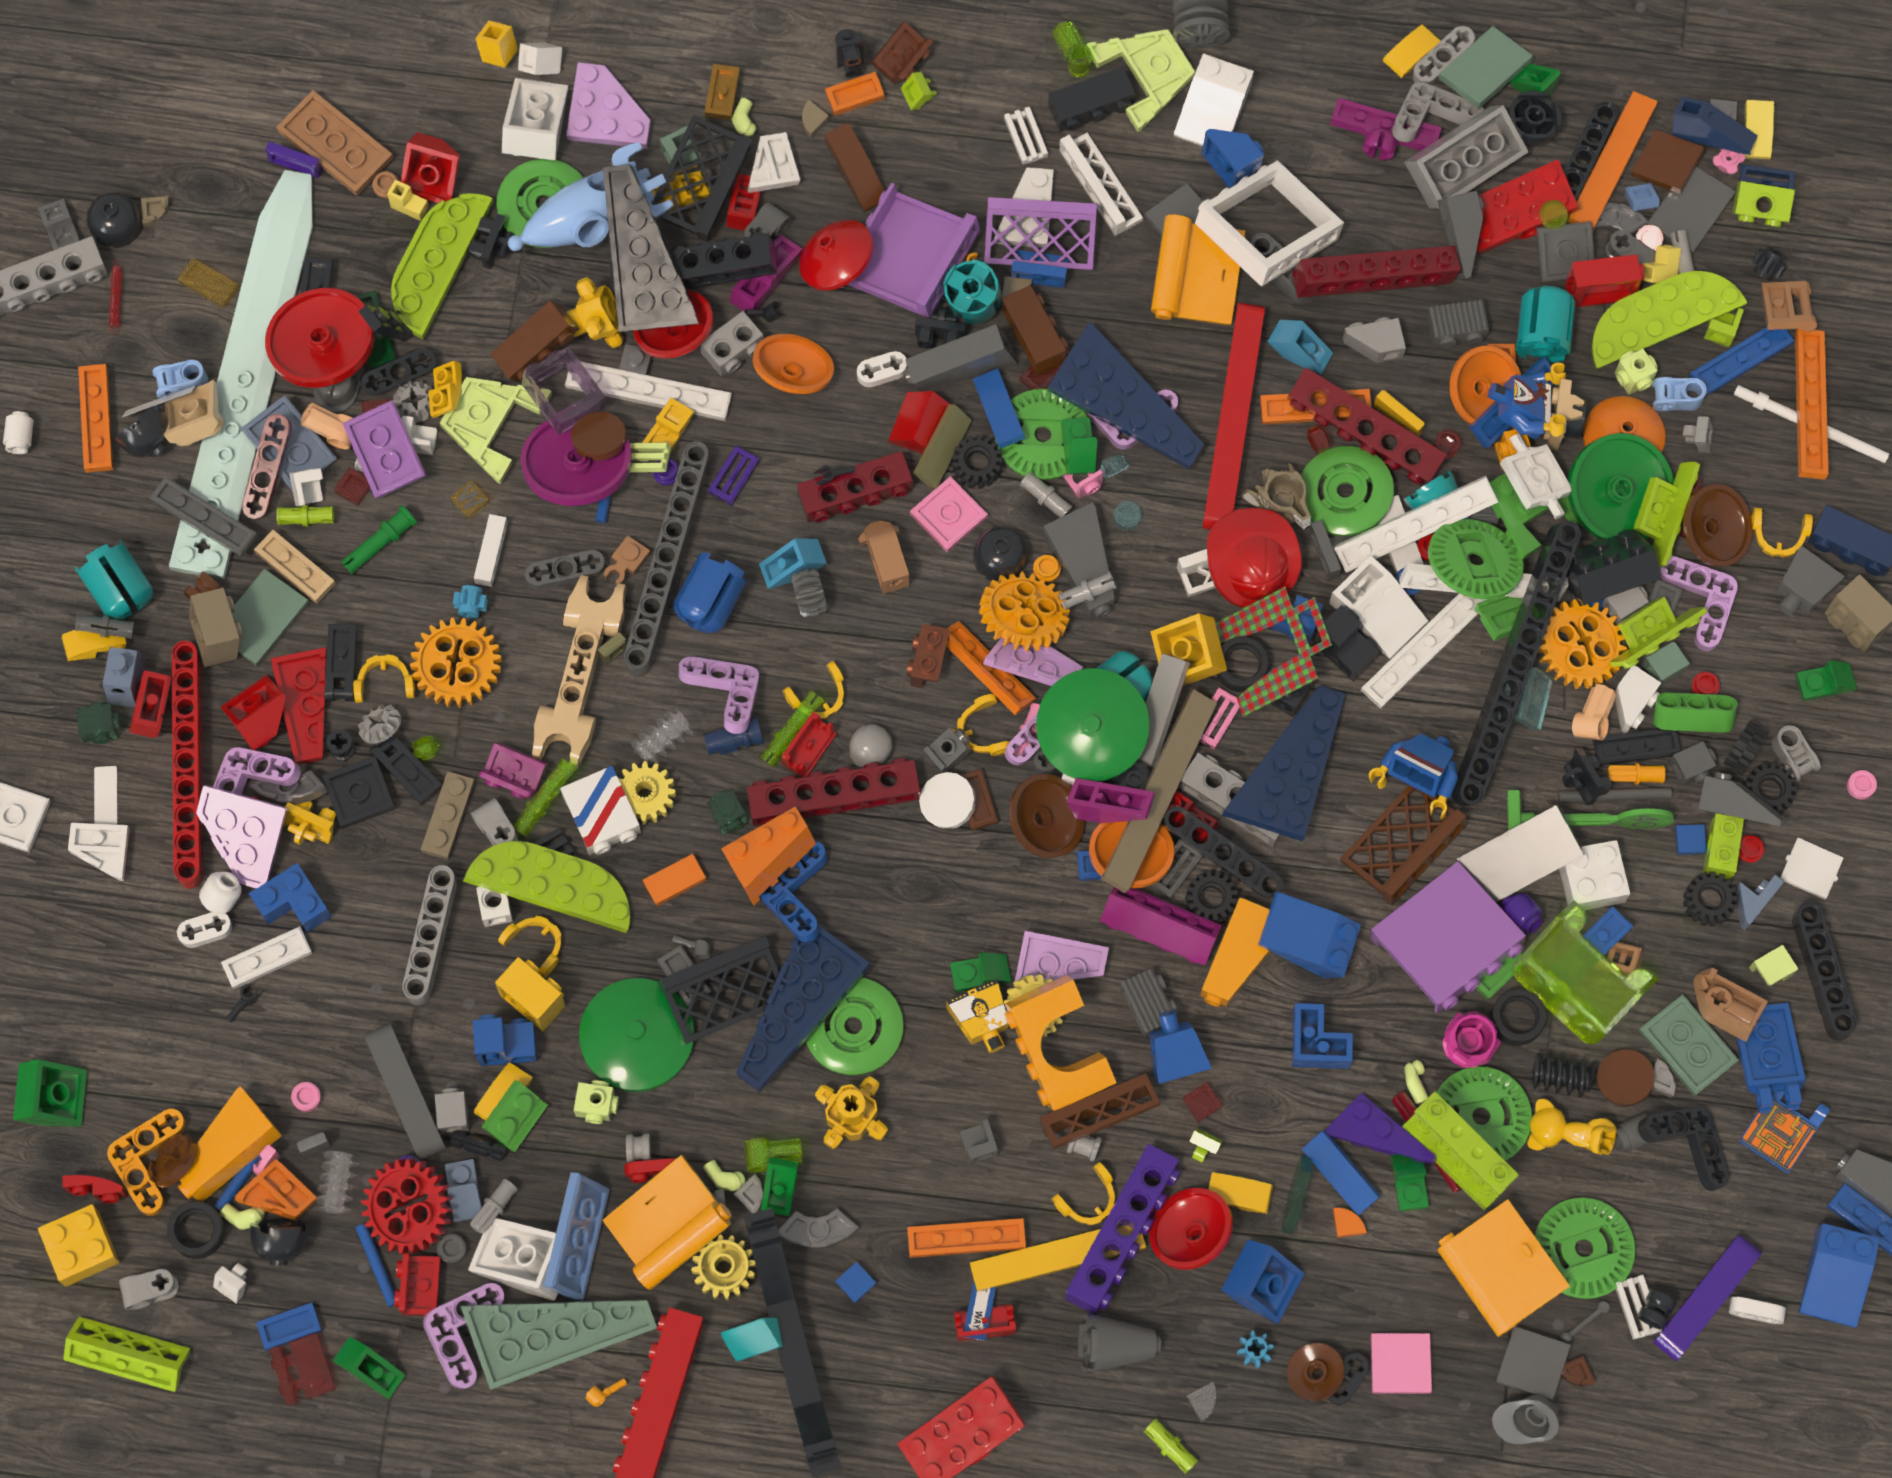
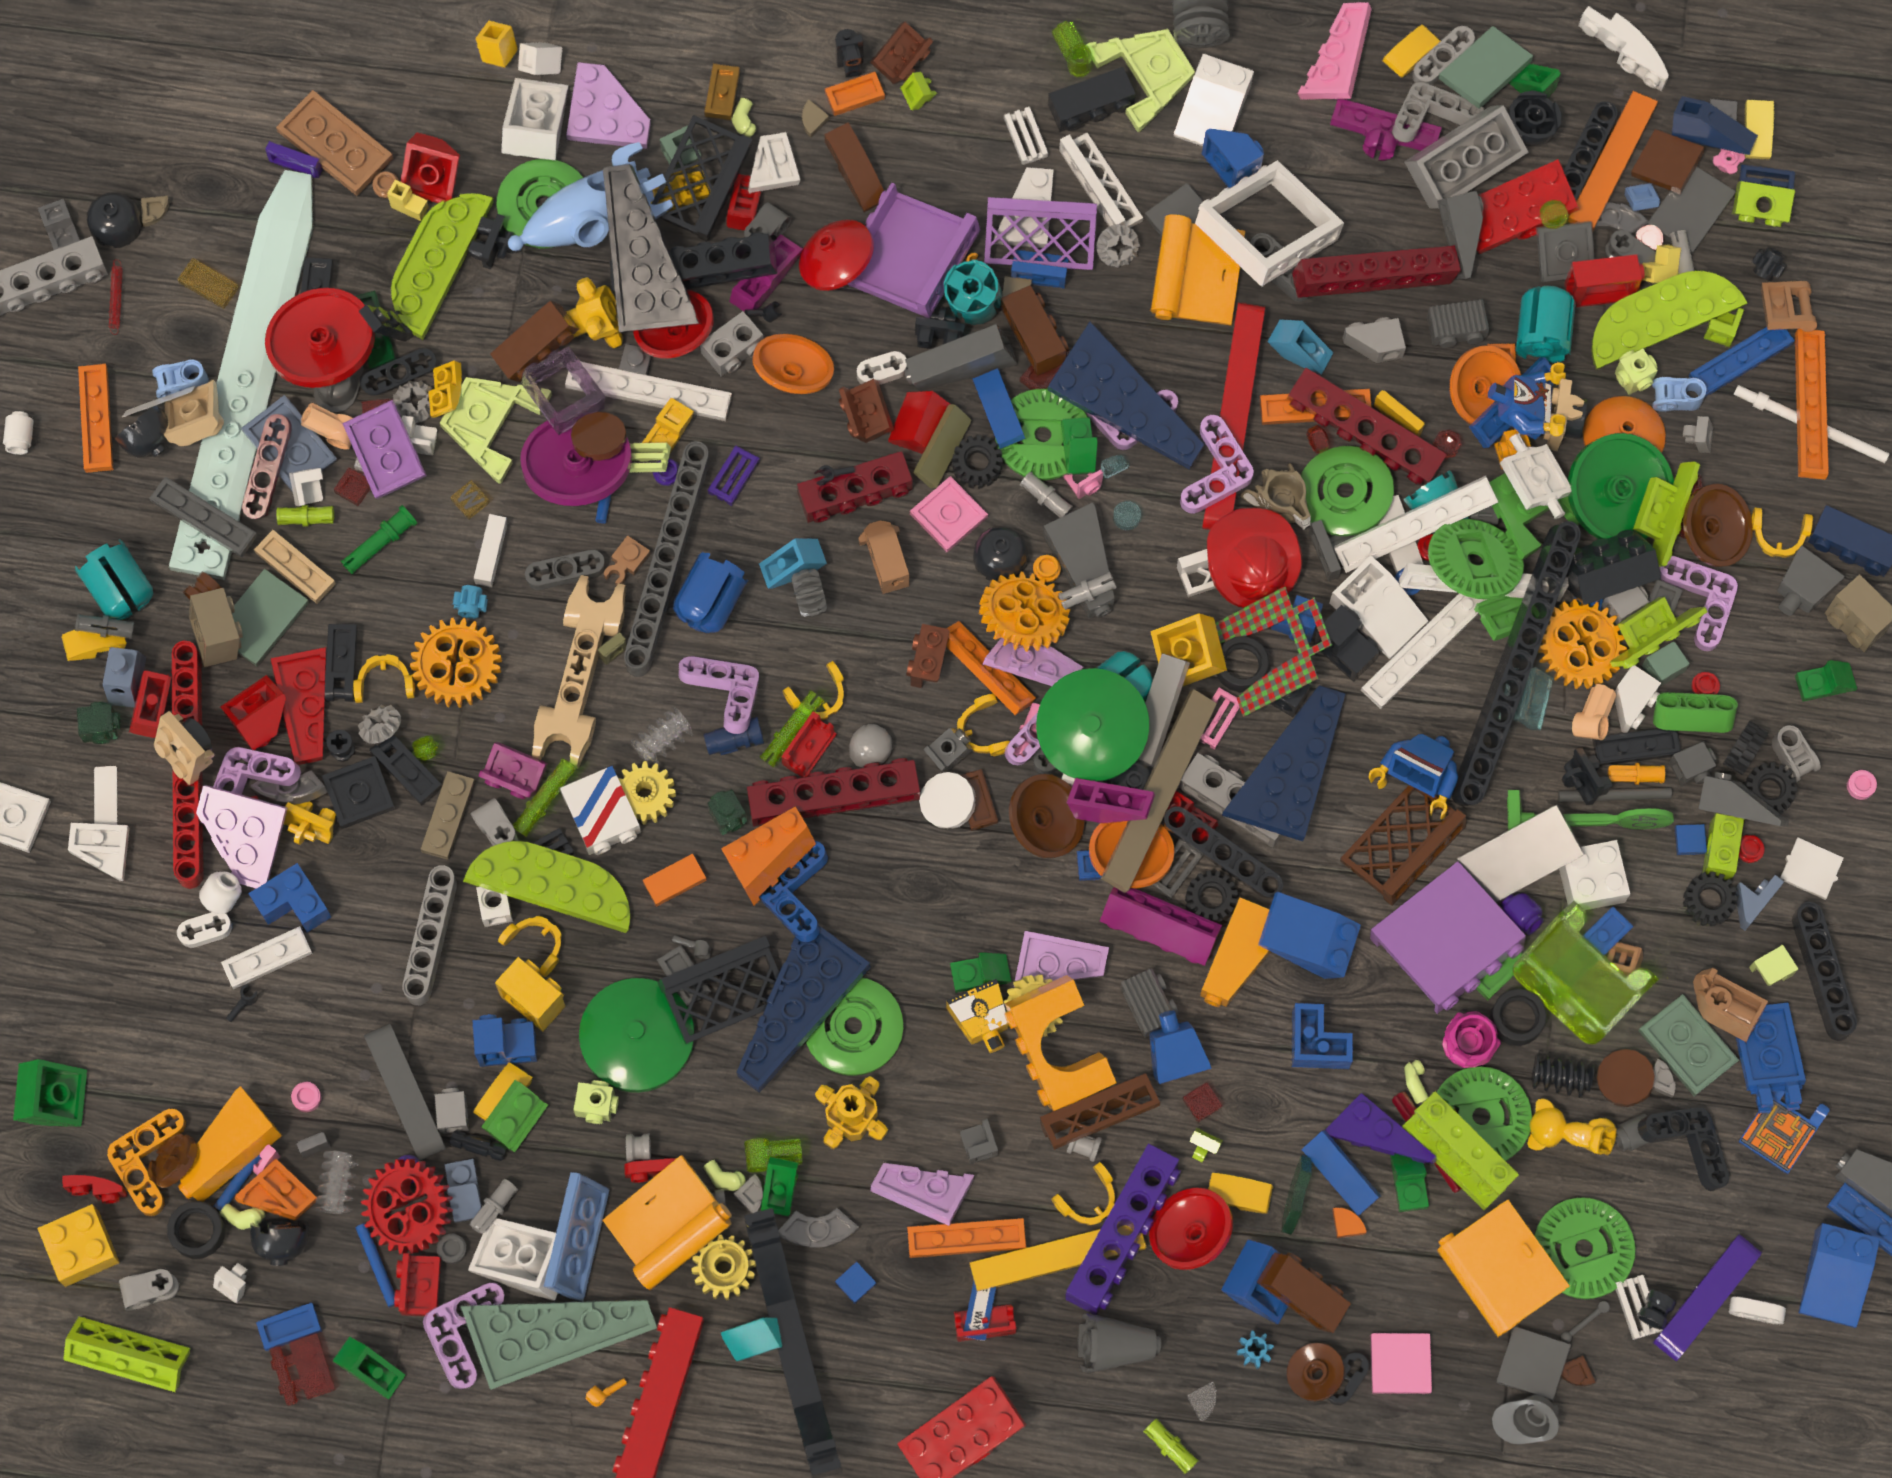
none -> tan piece [154,711,215,785]
none -> copper bracket [839,378,894,443]
none -> lavender wing [870,1163,974,1226]
none -> light grey gear [1097,224,1140,268]
none -> lavender beam [1180,415,1253,513]
none -> reddish brown brick [1257,1252,1351,1333]
none -> bright pink wing [1298,3,1372,100]
none -> white slope [1579,6,1669,91]

